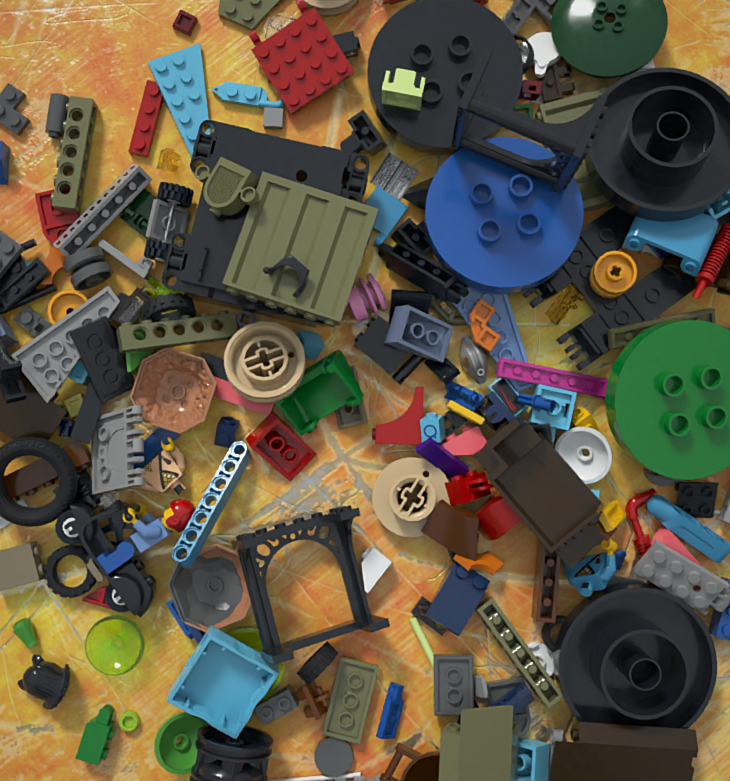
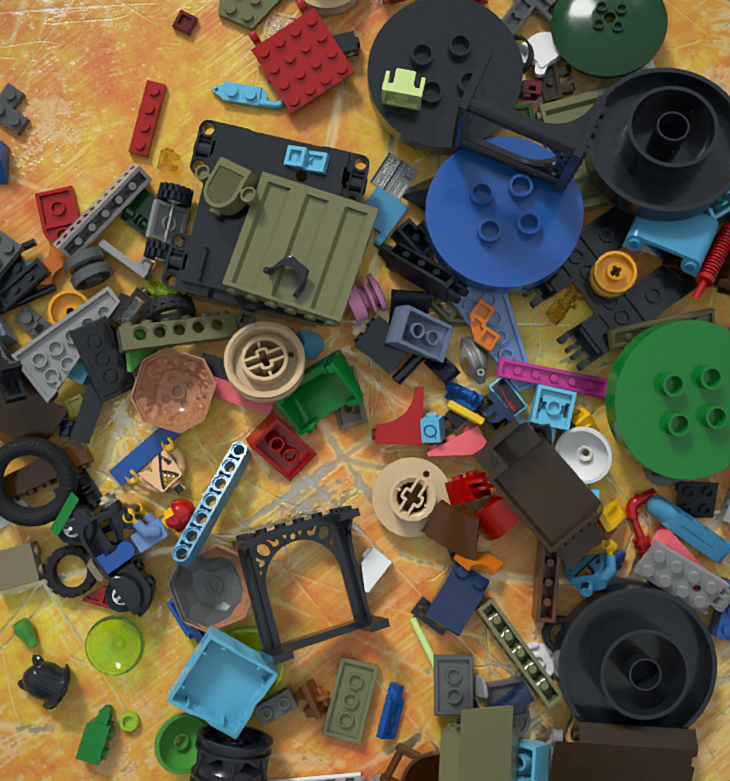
dark grey brick [45,93,70,139] -> none
olive brick [50,96,98,214] -> none
light grey hinge [91,405,145,495] -> none
medium azure wing [148,43,210,159] -> none
dark blue bracket [214,416,240,448] -> none
light grey tile [263,107,284,129] -> none
black tyre [297,641,338,685] -> none
dark grey tile [314,736,353,777] -> none
black brick [340,110,388,157] -> none
dark purple tile [416,437,469,478] -> none
blue axle [517,393,556,413] -> none
none -> green sticker [50,492,79,537]
none -> medium azure slope [284,145,330,175]

